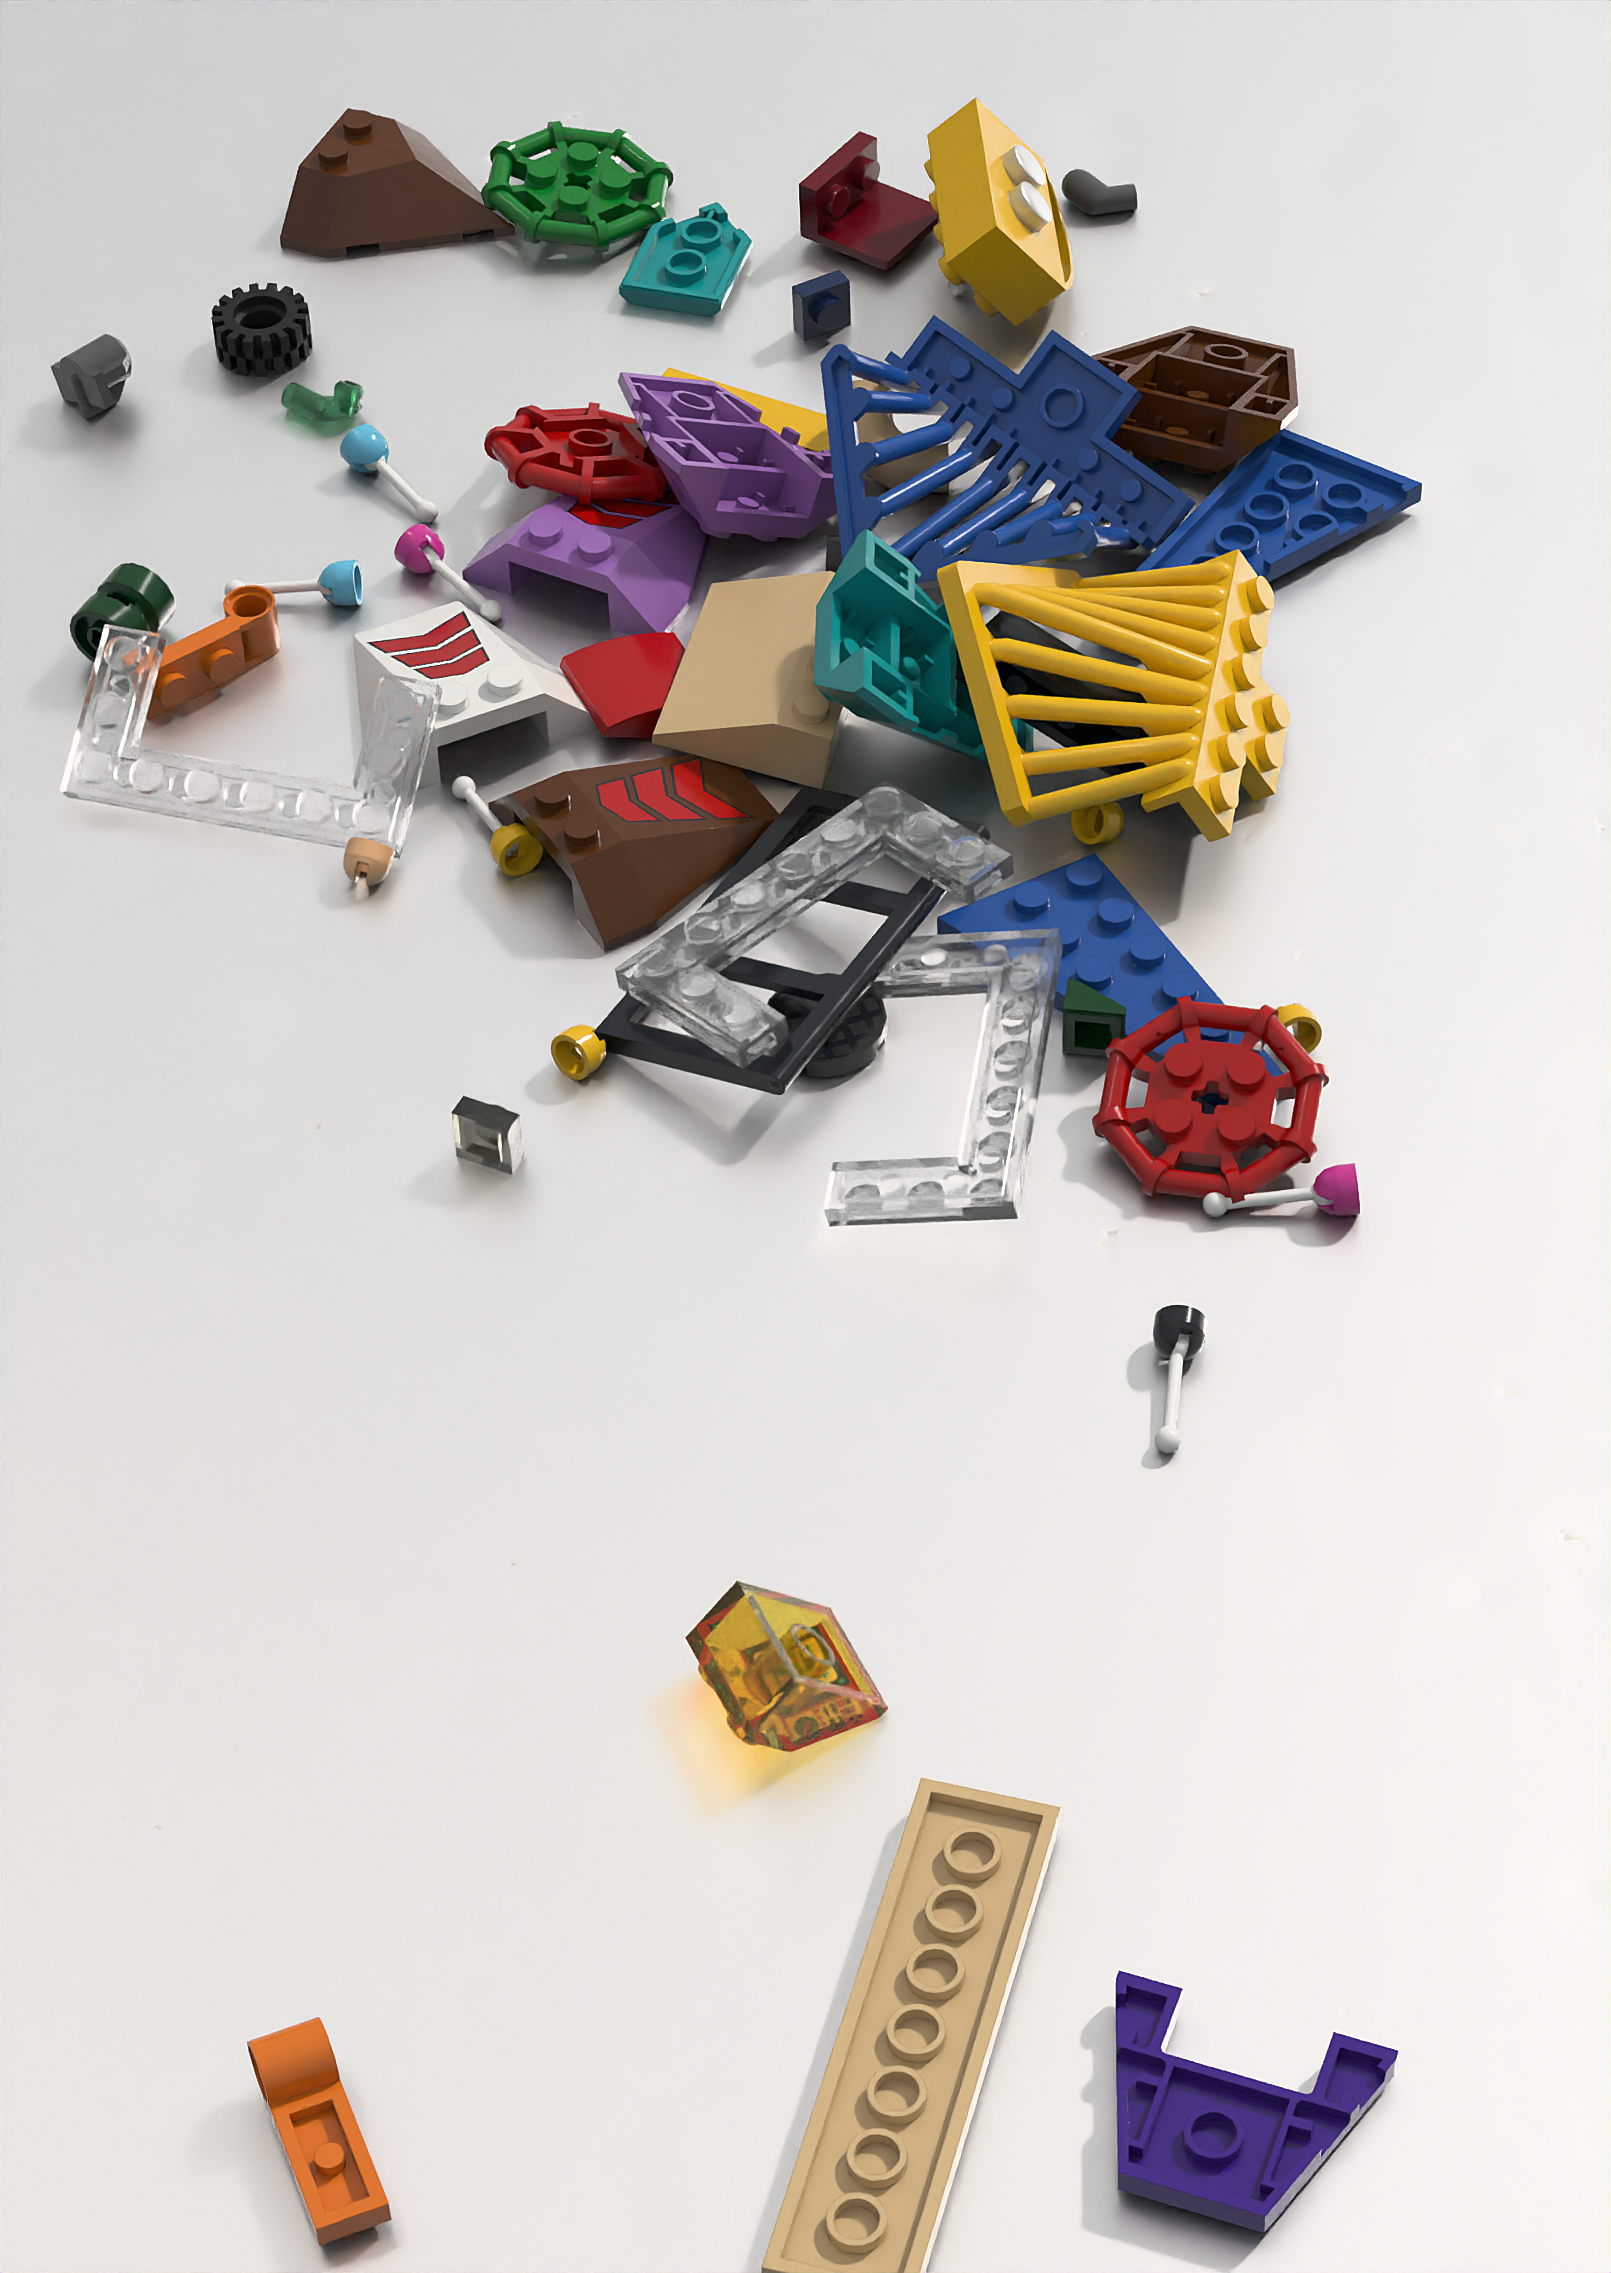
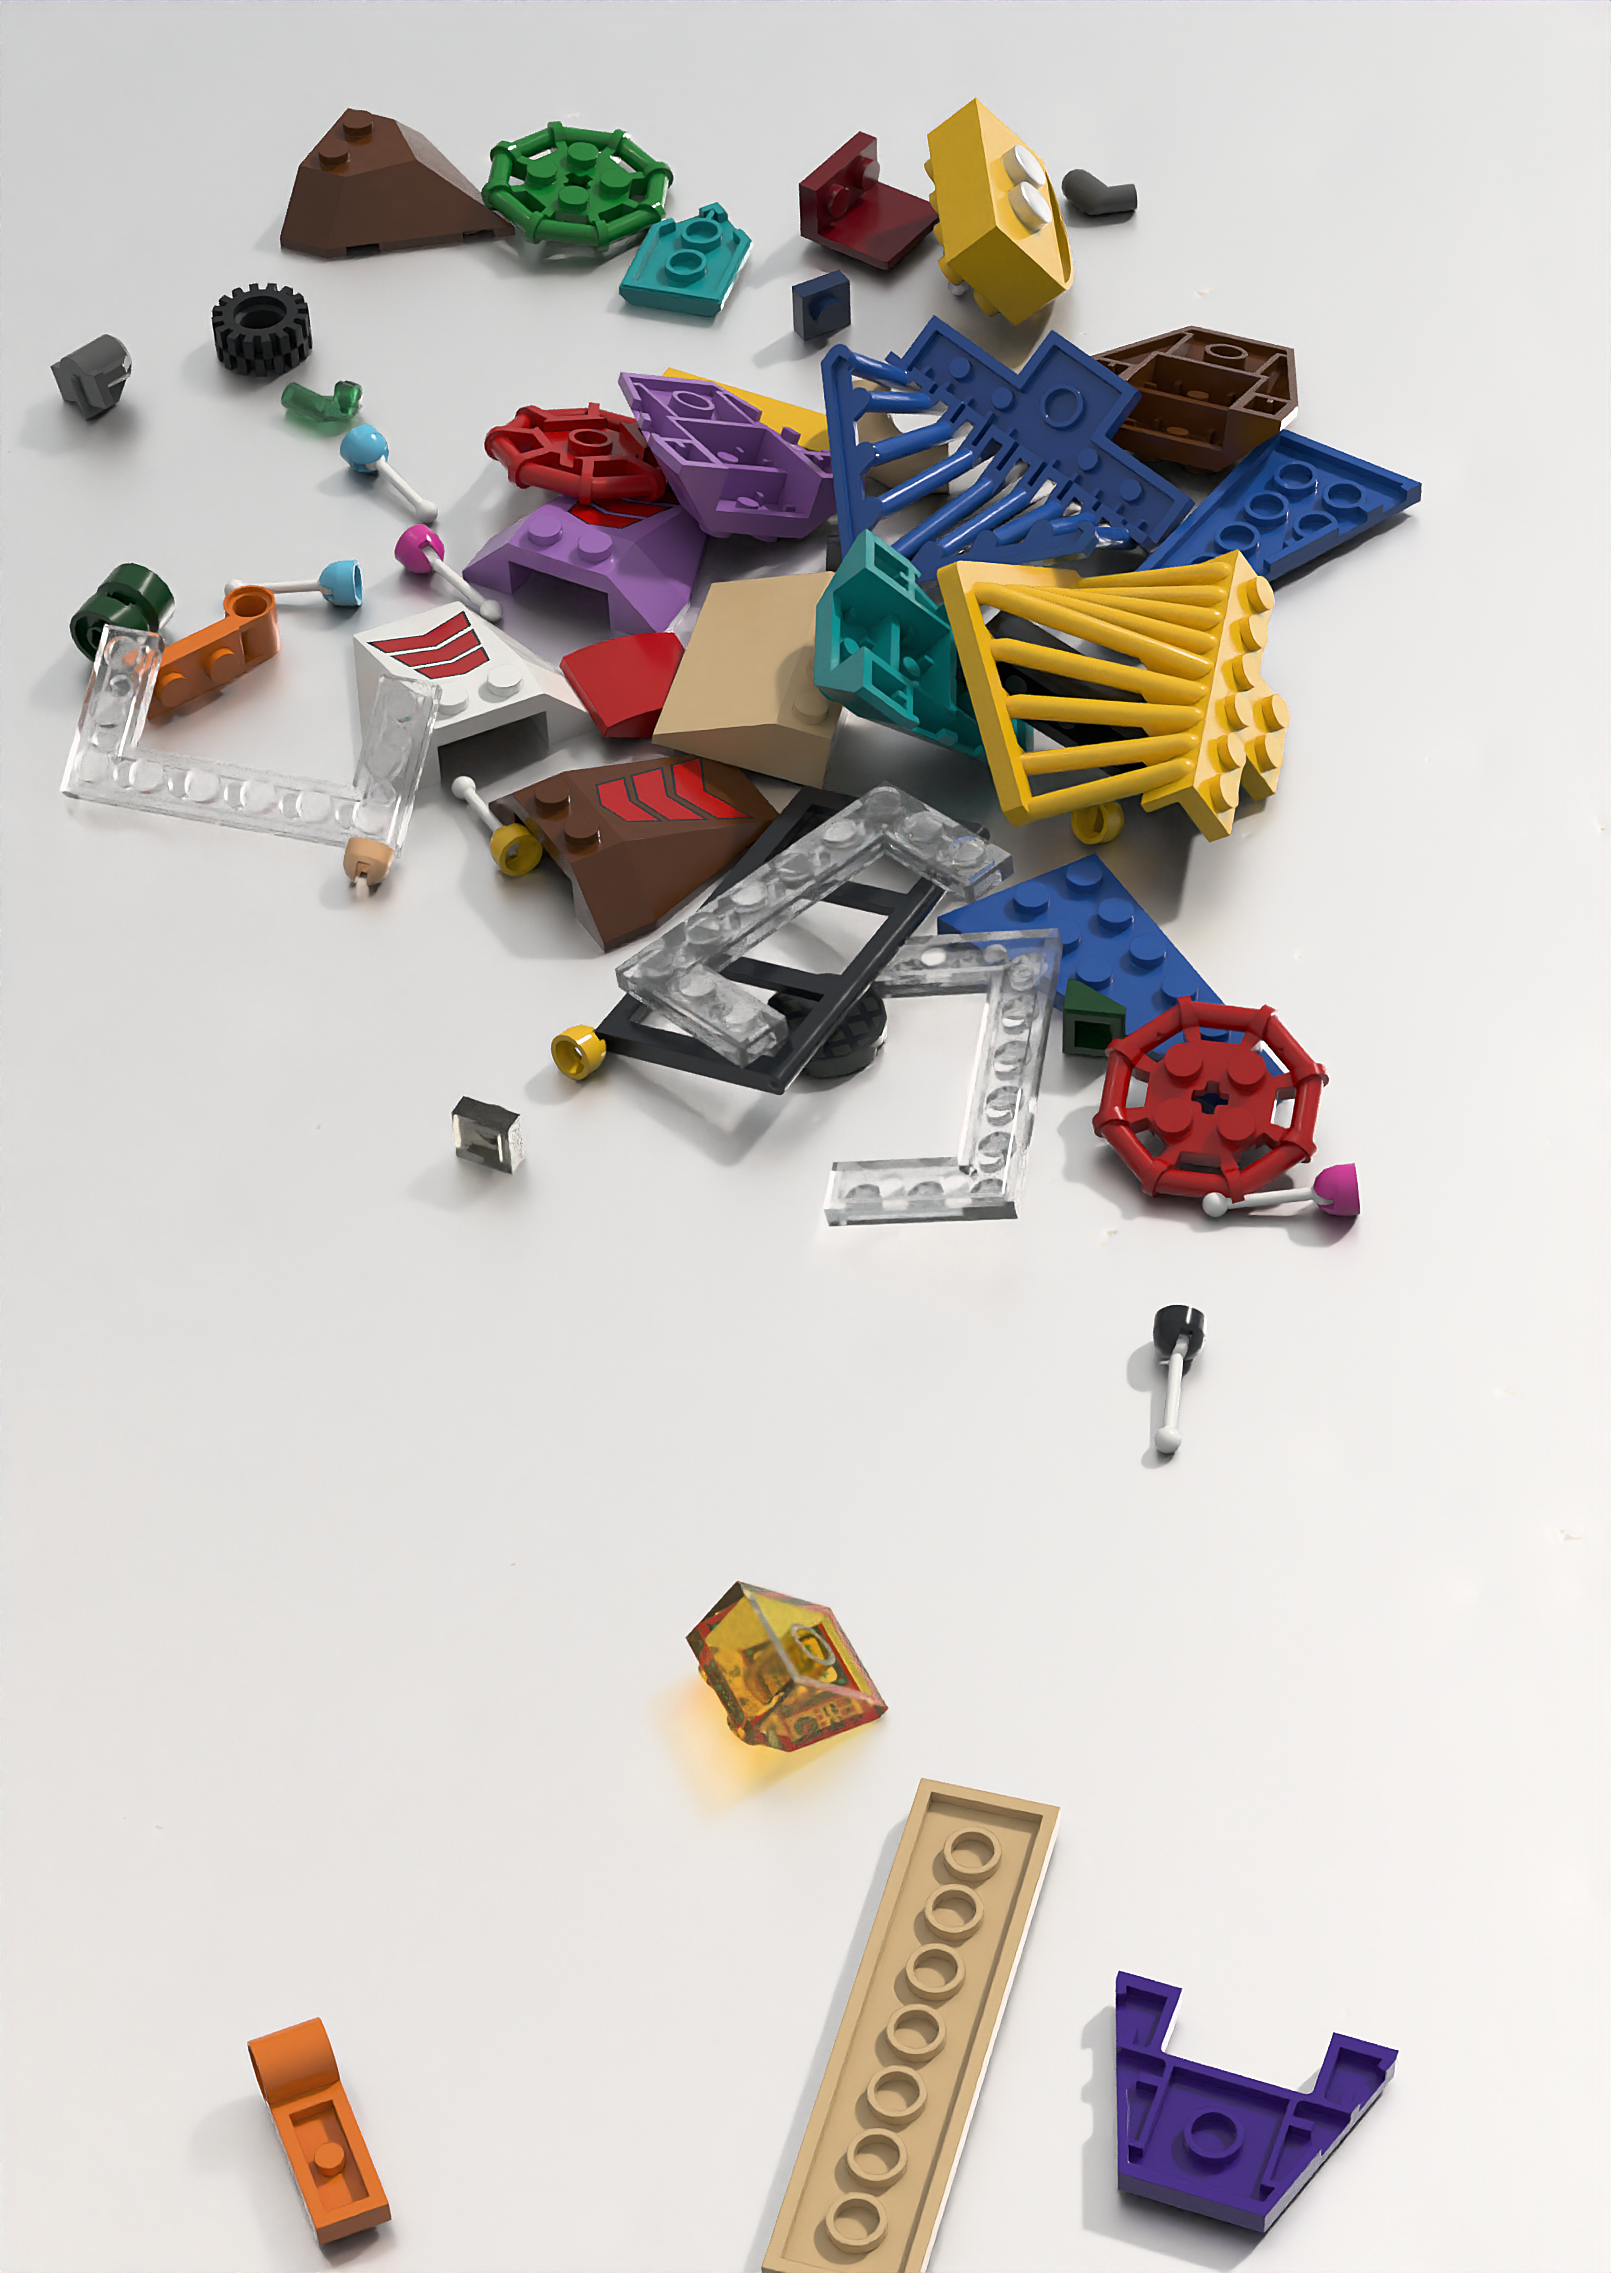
yellow hinge [1276,1003,1322,1054] -> none

